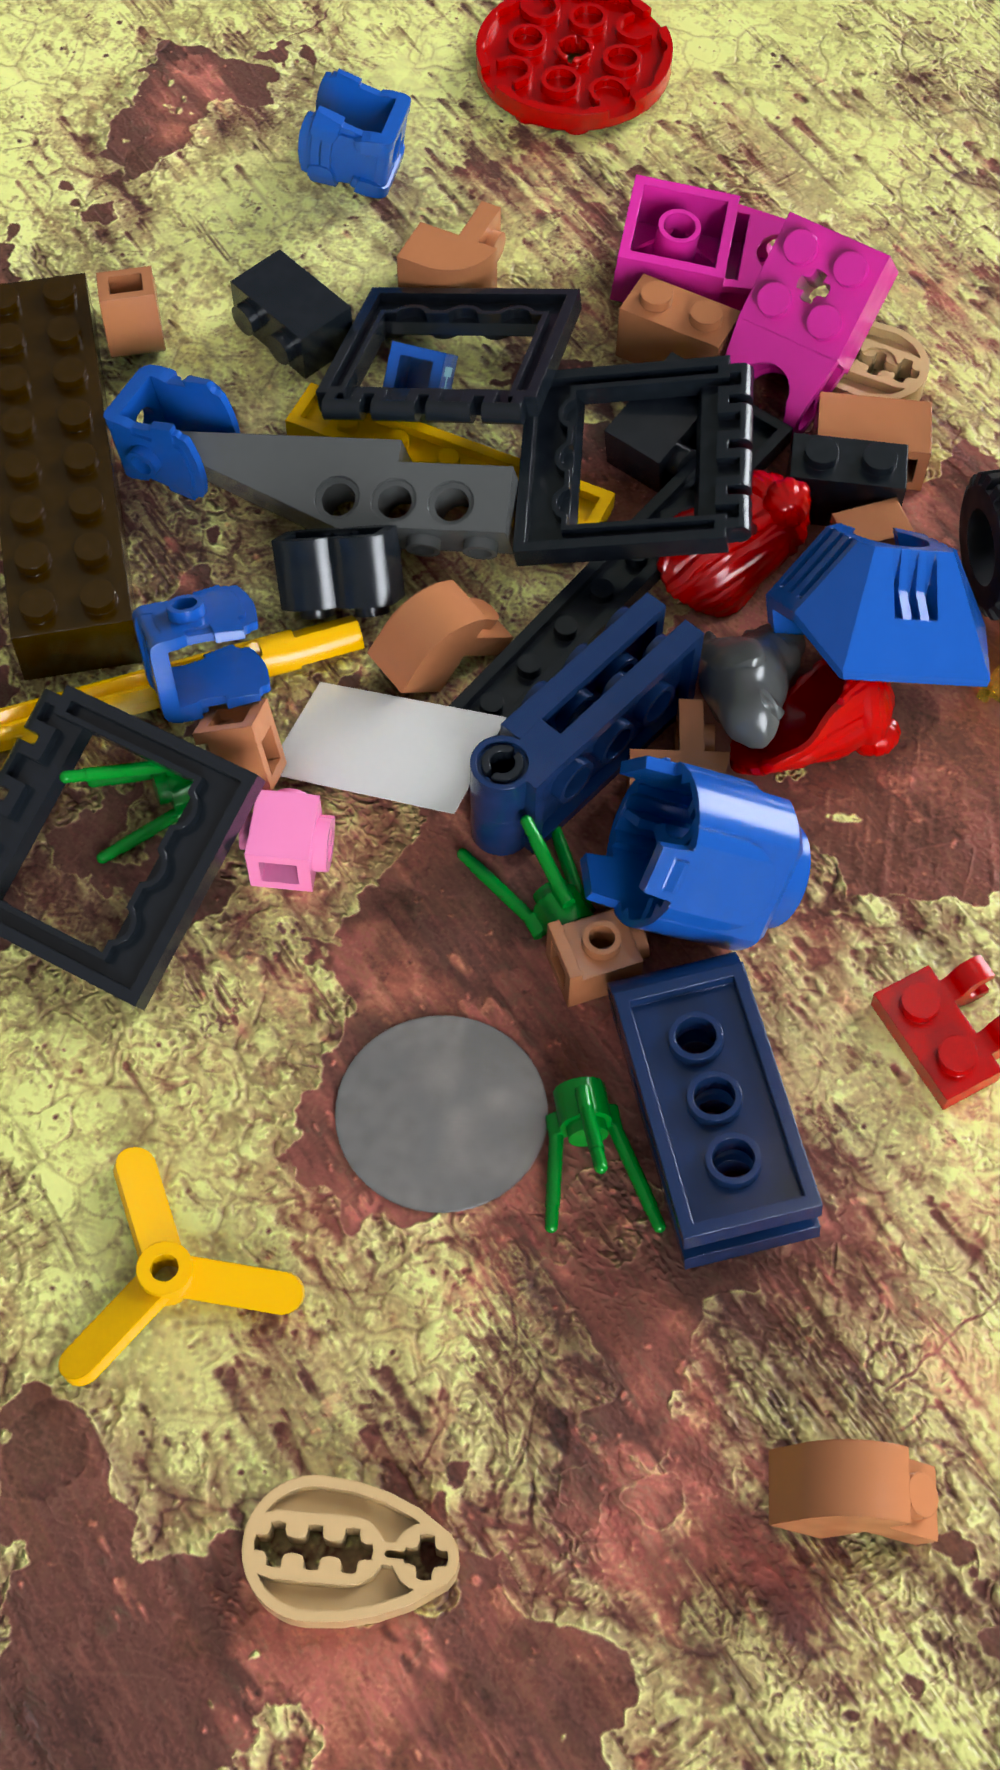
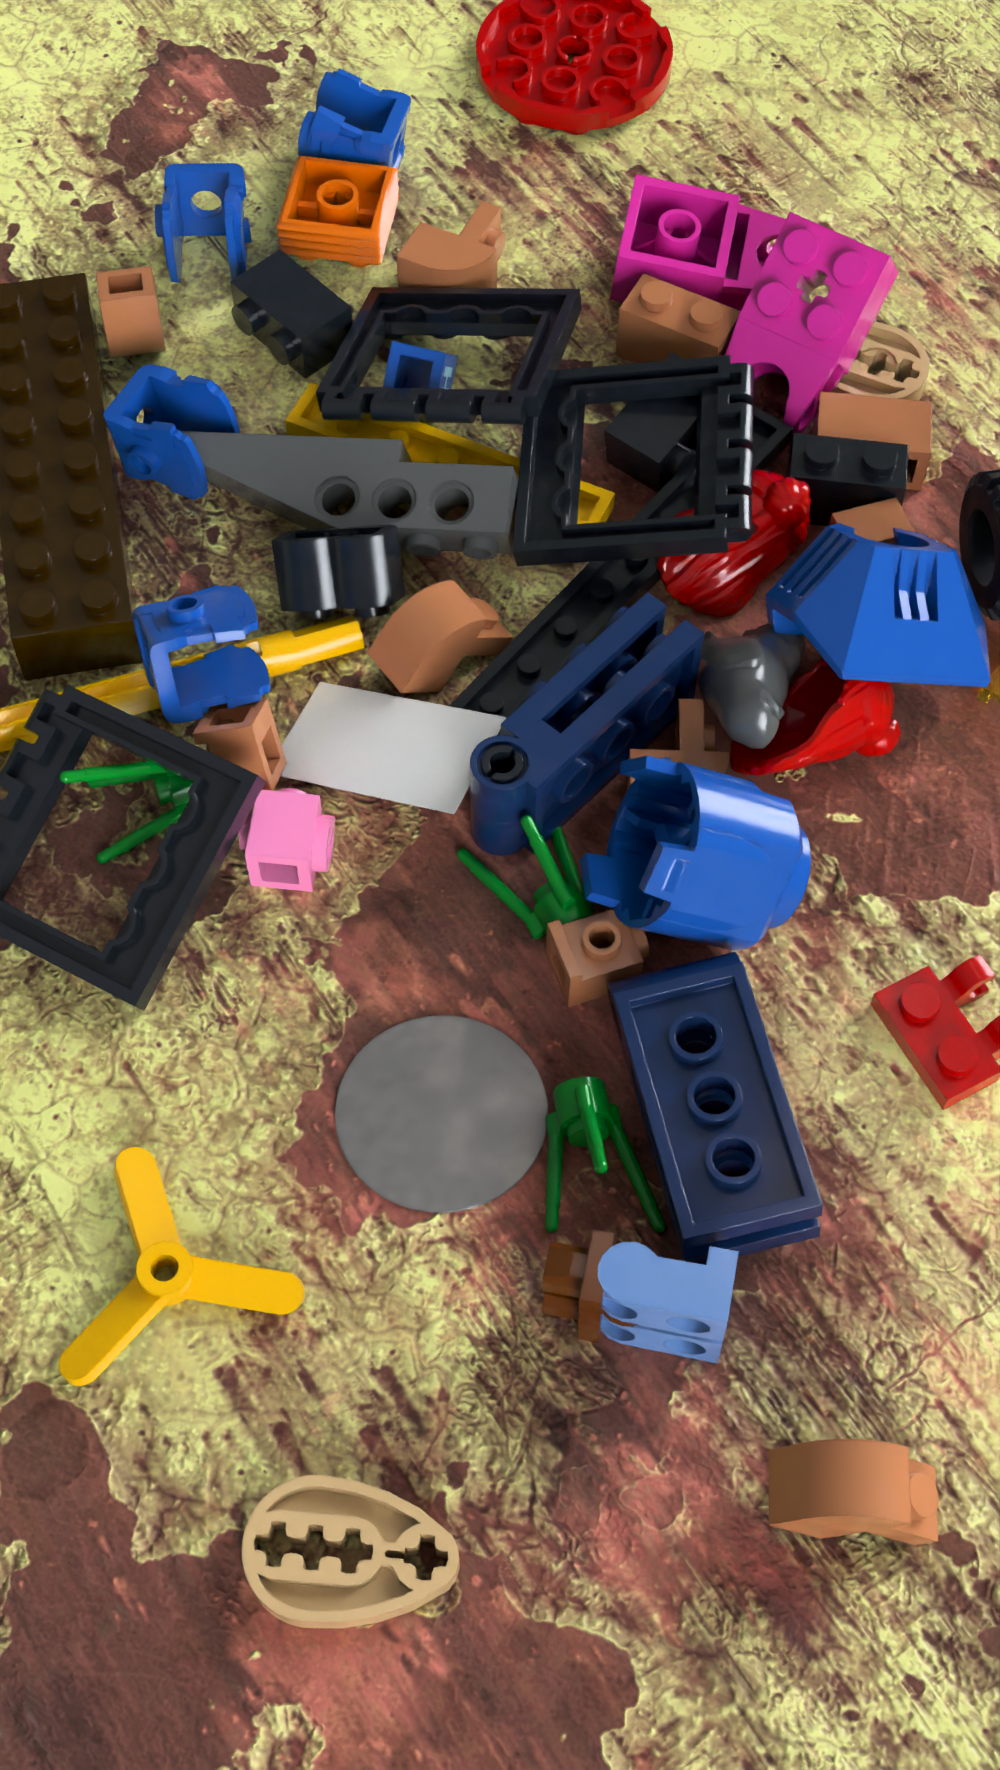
none -> blue piece [155,163,252,283]
none -> orange brick [276,156,400,267]
none -> medium blue hips [542,1230,739,1364]

